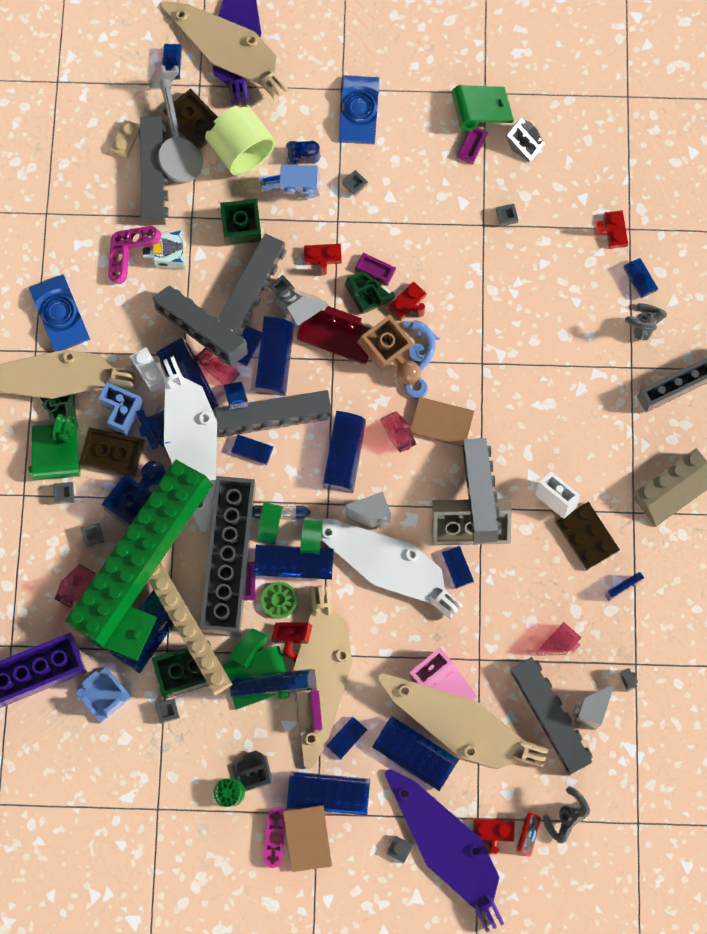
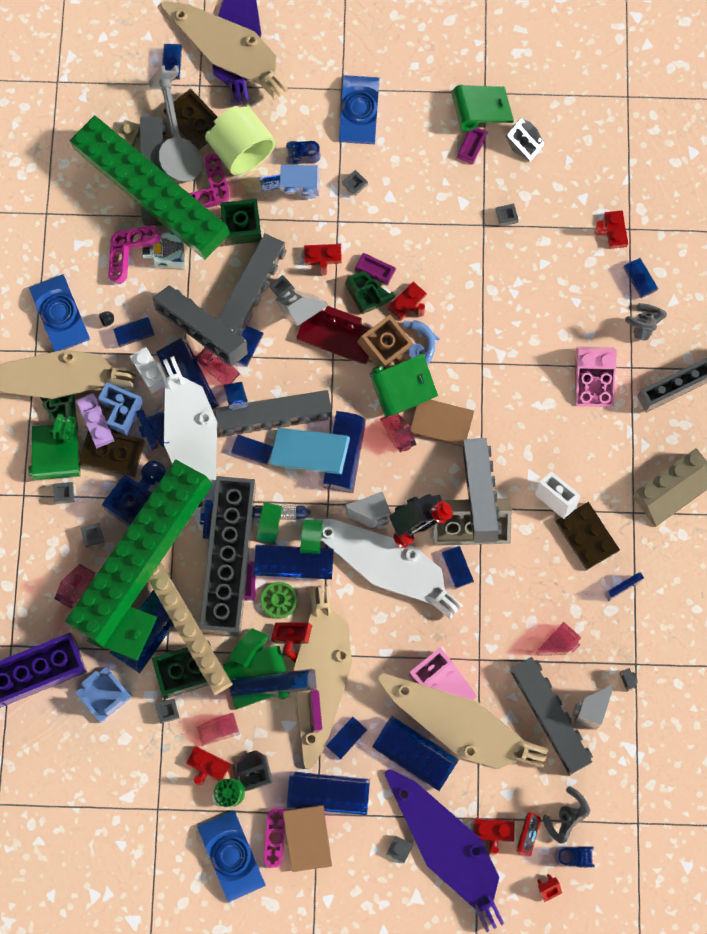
clear blue brick [255,316,294,396] -> none
none -> green brick [69,115,230,260]
none -> lavender plate [76,393,114,449]
none -> black hinge [99,311,114,327]
none -> clear blue plate [113,317,155,348]
none -> red plate [186,746,231,786]
none -> dark pink beam [189,153,230,208]
none -> clear pink slope [197,713,240,746]
none -> blue slope [197,810,266,903]
none -> clear blue plate [200,500,213,539]
none -> medium azure tile [269,428,350,474]
none -> green door [369,354,438,417]
none -> black brick [389,494,453,548]
none -> red tile [537,874,562,902]
none -> clear blue piece [555,846,595,868]
none -> bright pink slope [575,346,617,407]

